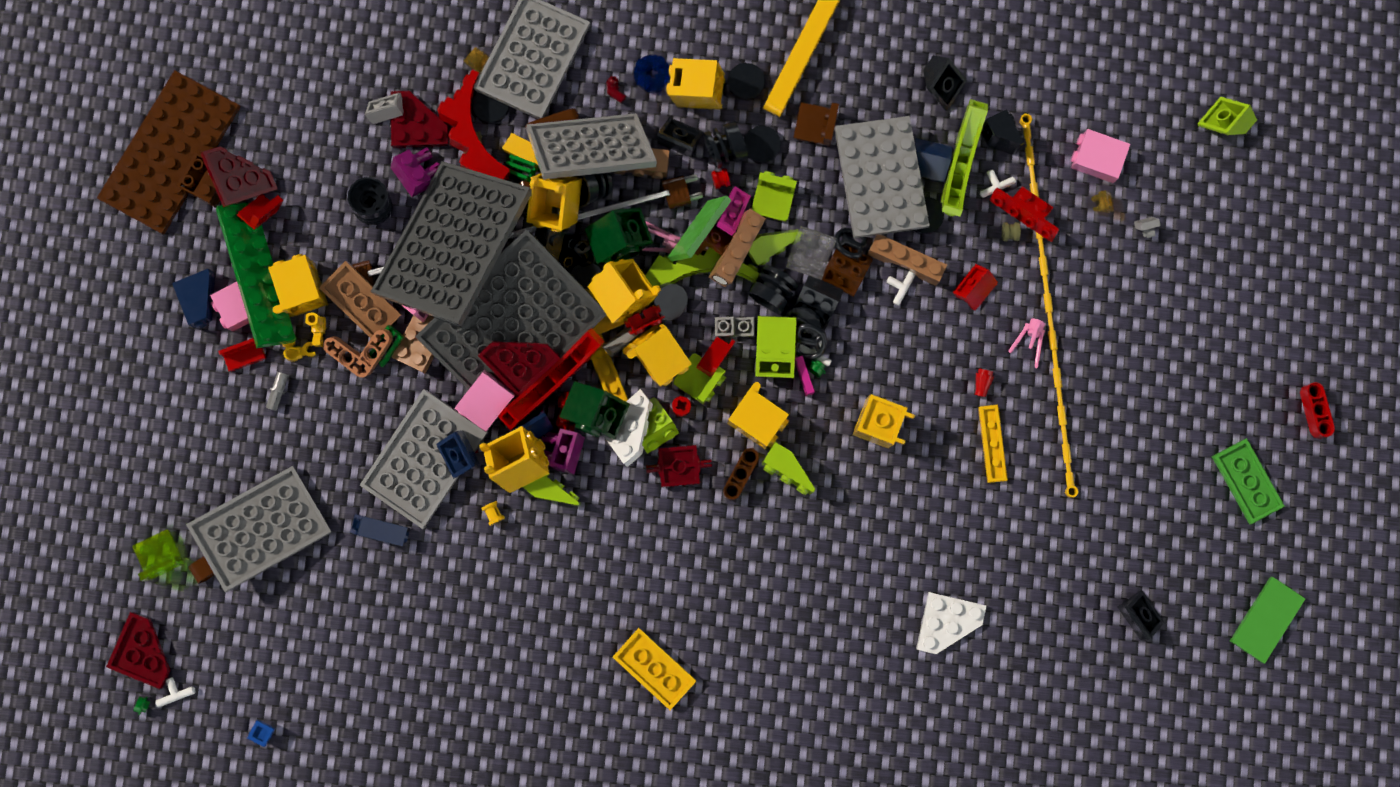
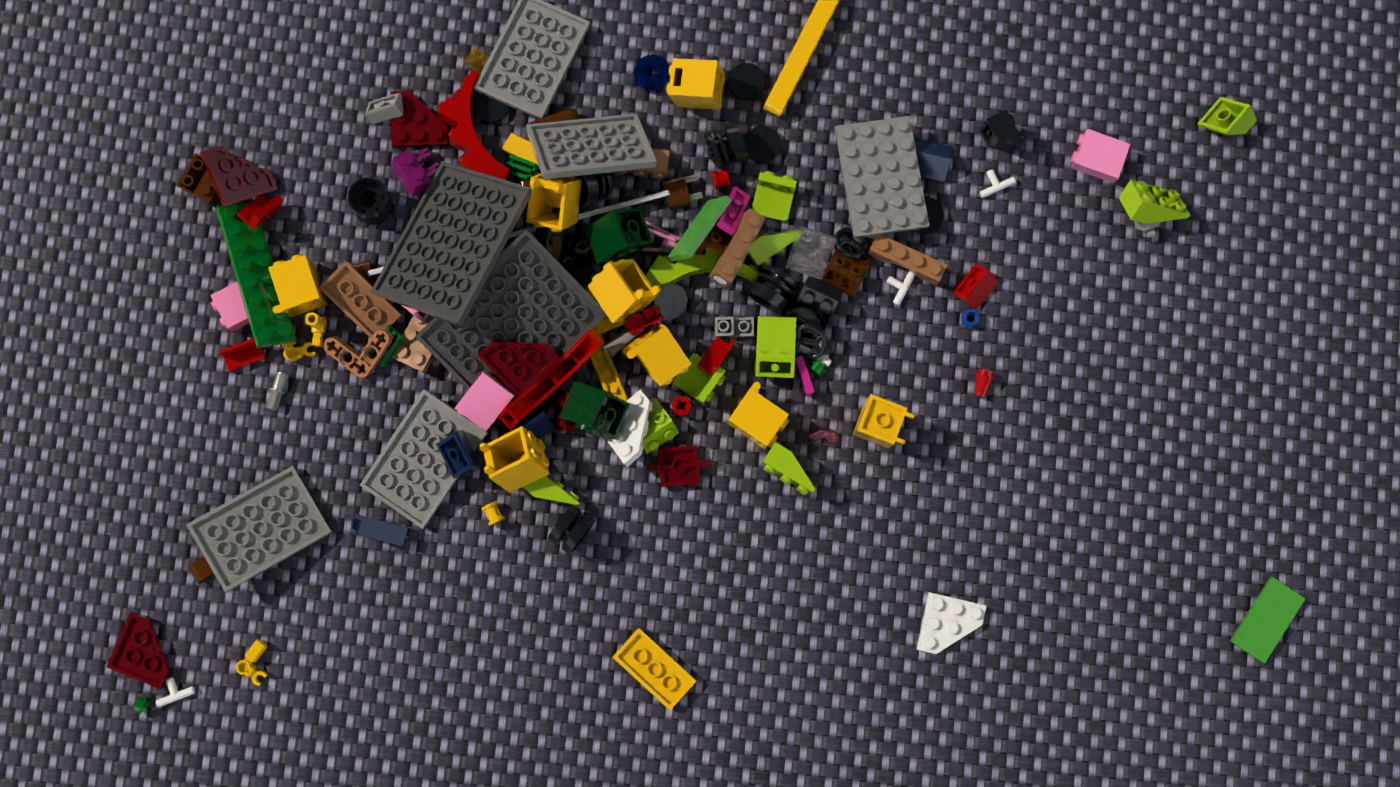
reddish brown plate [97,70,241,235] -> none
clear neon green bracket [133,529,185,581] -> none
dark blue slope [172,269,215,329] -> none
blue tile [247,719,276,747] -> none
magenta brick [542,428,585,474] -> none
dark red arm [606,76,627,104] -> none
black slope [657,117,703,158] -> none
reddish brown beam [723,448,759,501] -> none
reddish brown bracket [794,103,839,146] -> none
black slope [923,55,967,111] -> none
lime arch [941,99,988,217] -> none
yellow tile [978,405,1008,483] -> none
red bracket [990,187,1059,242] -> none
olive wheel [1002,222,1021,241] -> none
bright pink plant [1009,319,1045,368] -> none
yellow piece [1019,114,1078,498] -> none
clear yellow tile [1091,190,1114,213] -> none
black slope [1117,590,1165,640] -> none
bright green tile [1211,438,1285,524] -> none
red beam [1300,382,1335,439] -> none
none -> yellow bar [236,639,268,686]
none -> black wheel [548,504,595,555]
none -> clear pink arm [808,427,838,444]
none -> blue plate [961,309,980,328]
none -> lime slope [1119,179,1190,224]

